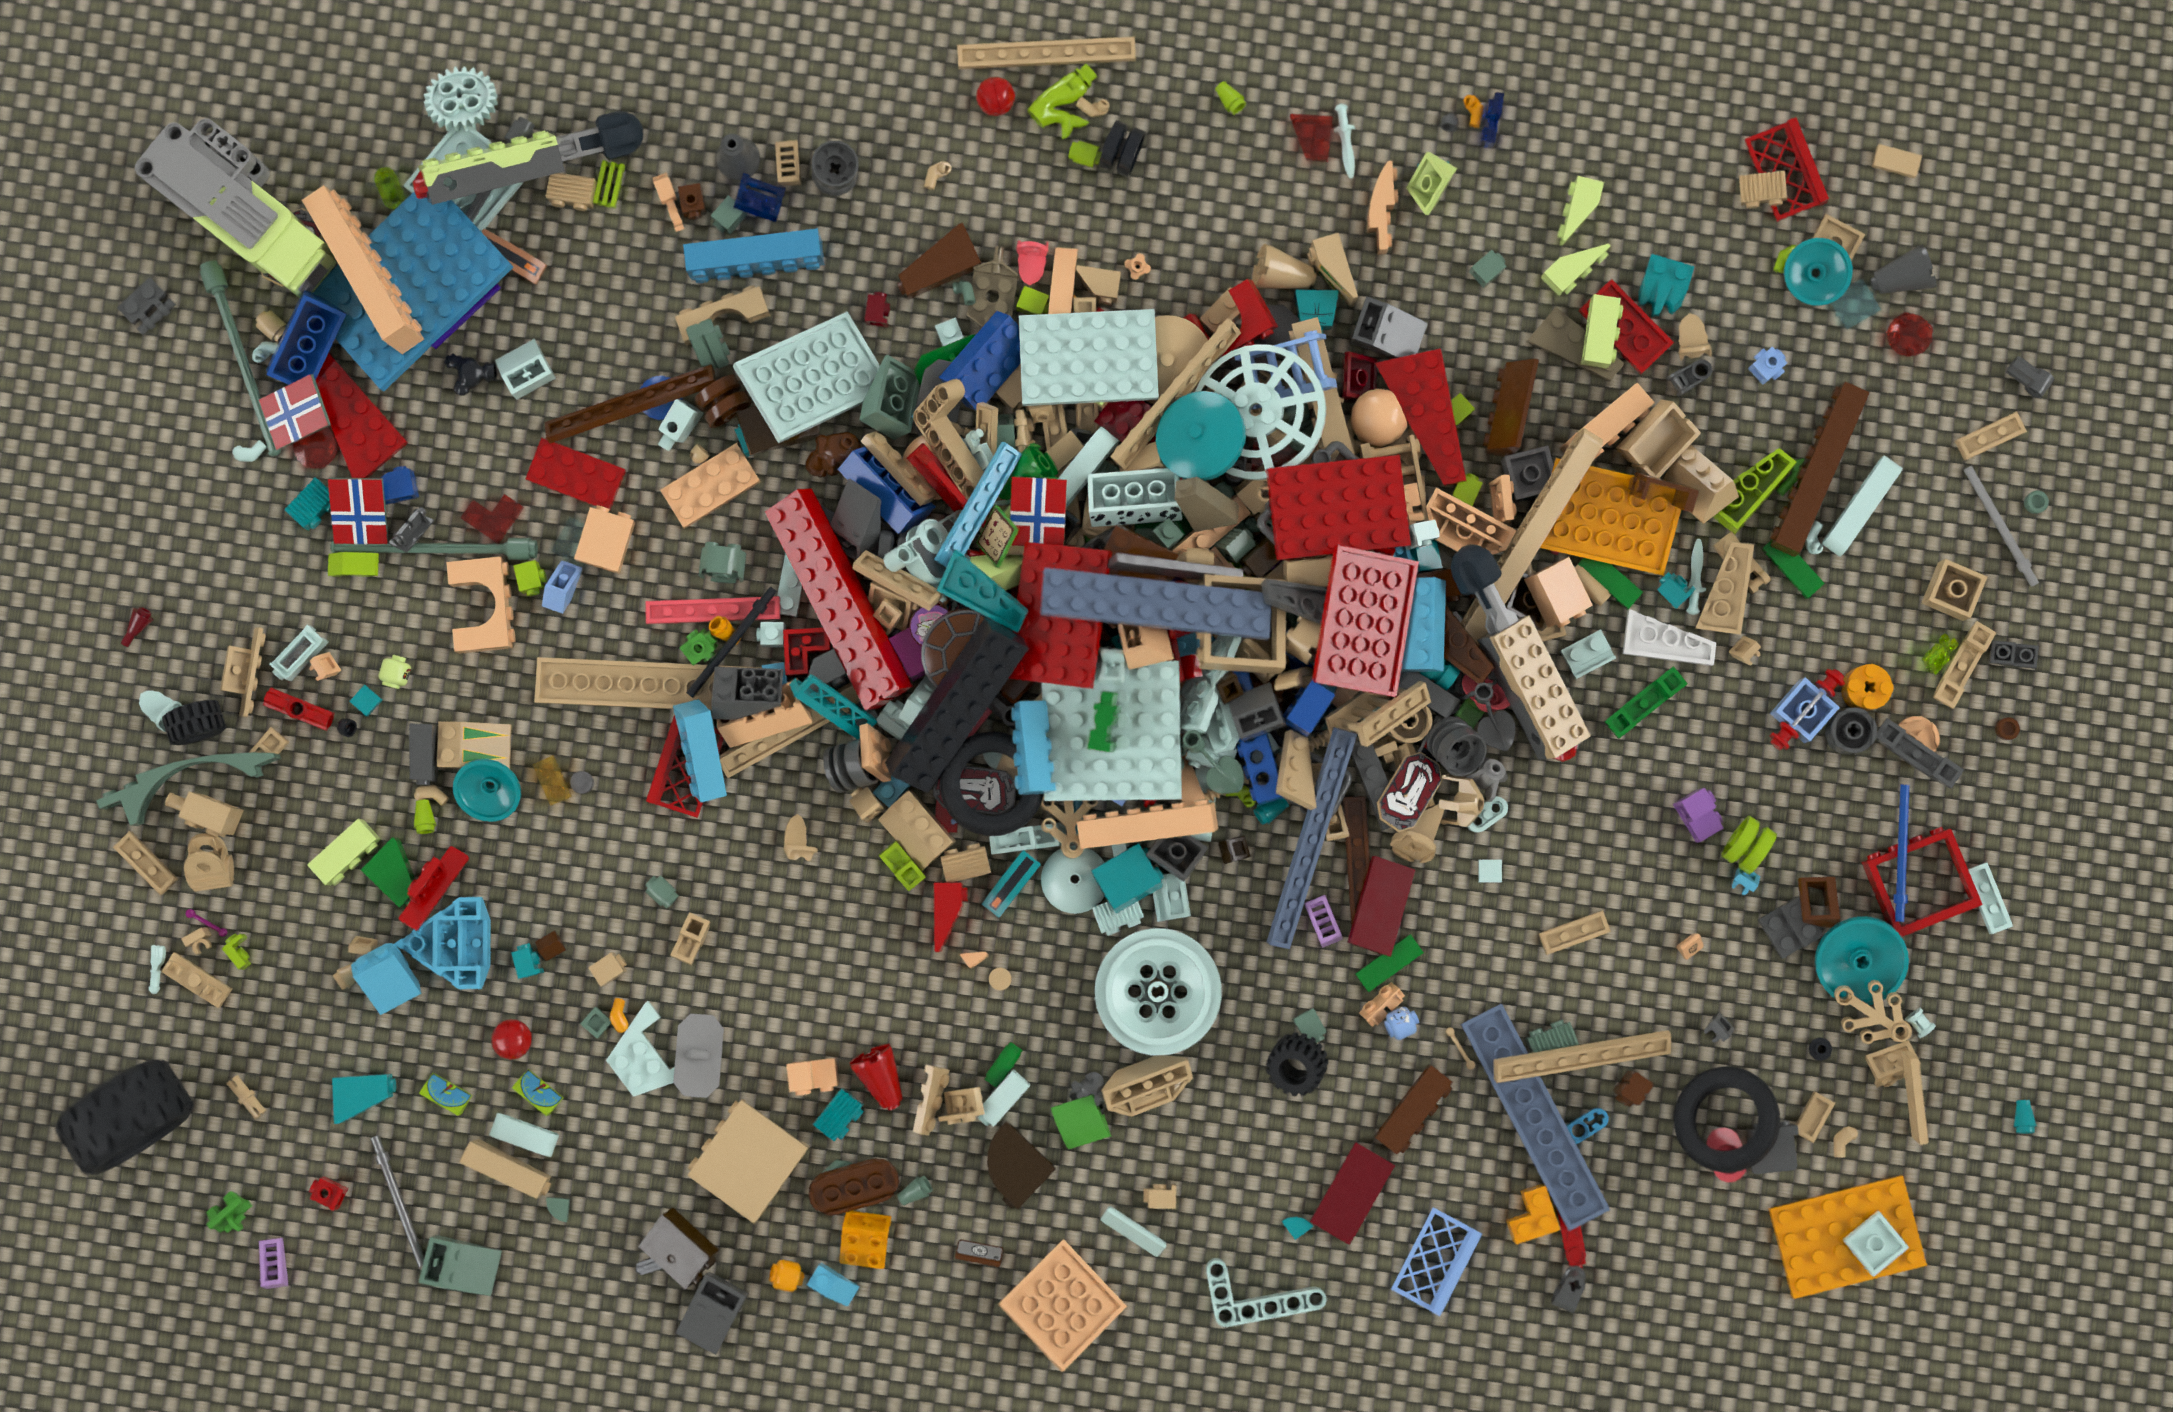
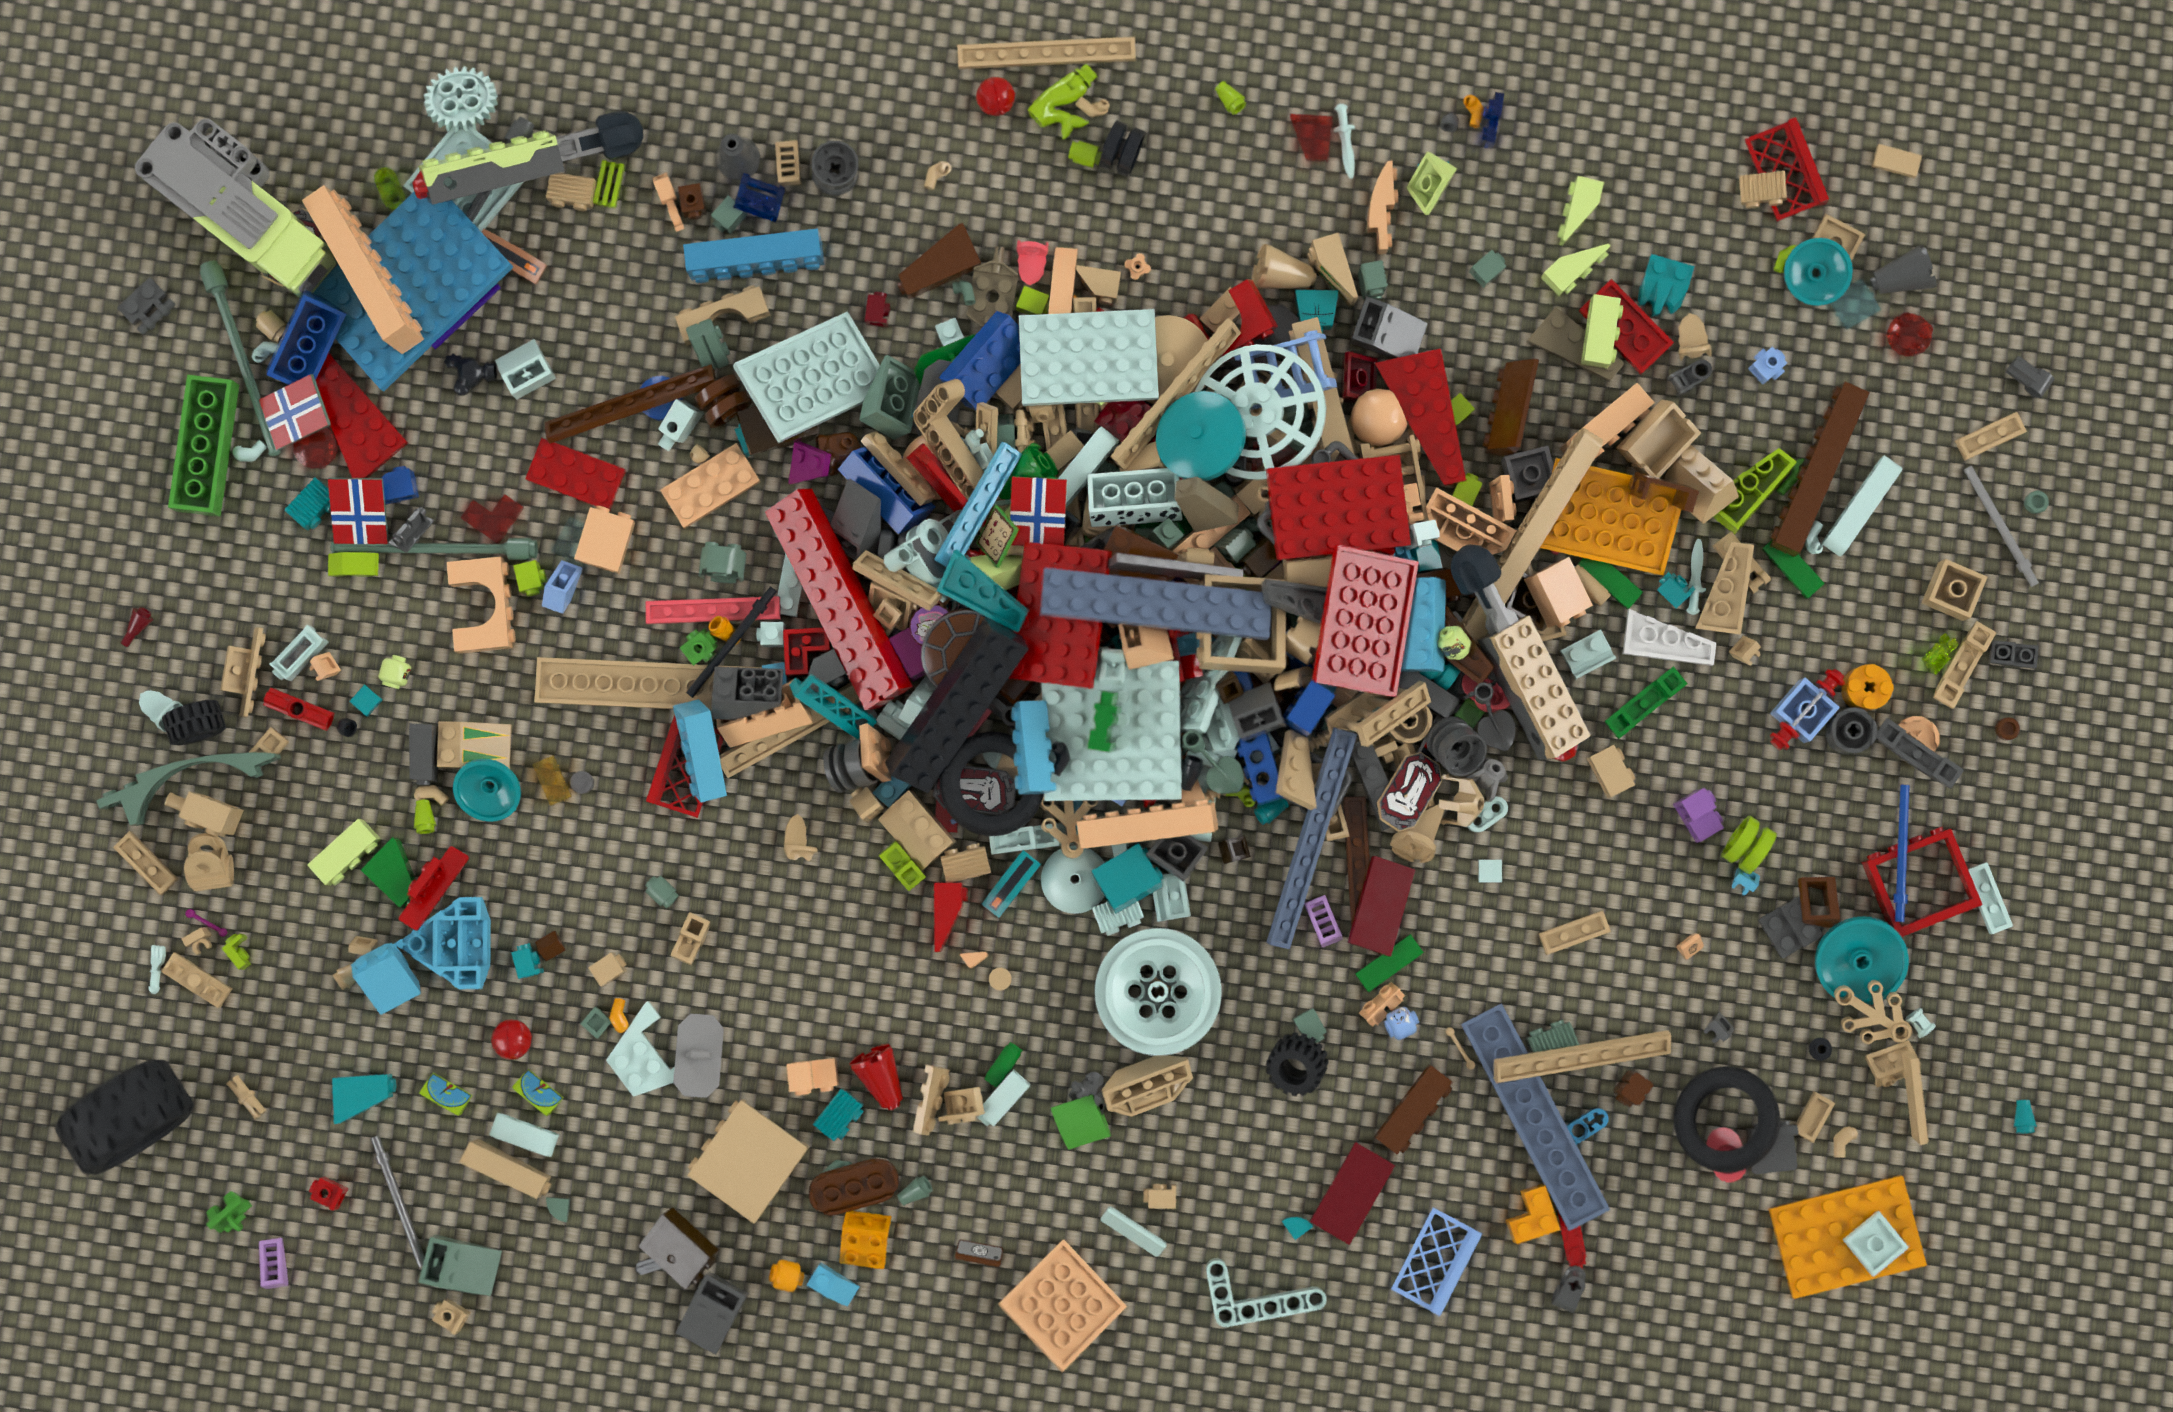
dark brown brick [987,1120,1056,1209] -> none
none -> bright green brick [168,375,239,517]
none -> tan brick [432,1298,471,1335]
none -> magenta wing [788,441,831,484]
none -> black arm [1051,742,1070,777]
none -> black cone [1181,755,1204,791]
none -> sand green brick [1358,260,1388,300]
none -> yellowish green head [1438,626,1471,660]
none -> tan brick [1586,745,1635,799]

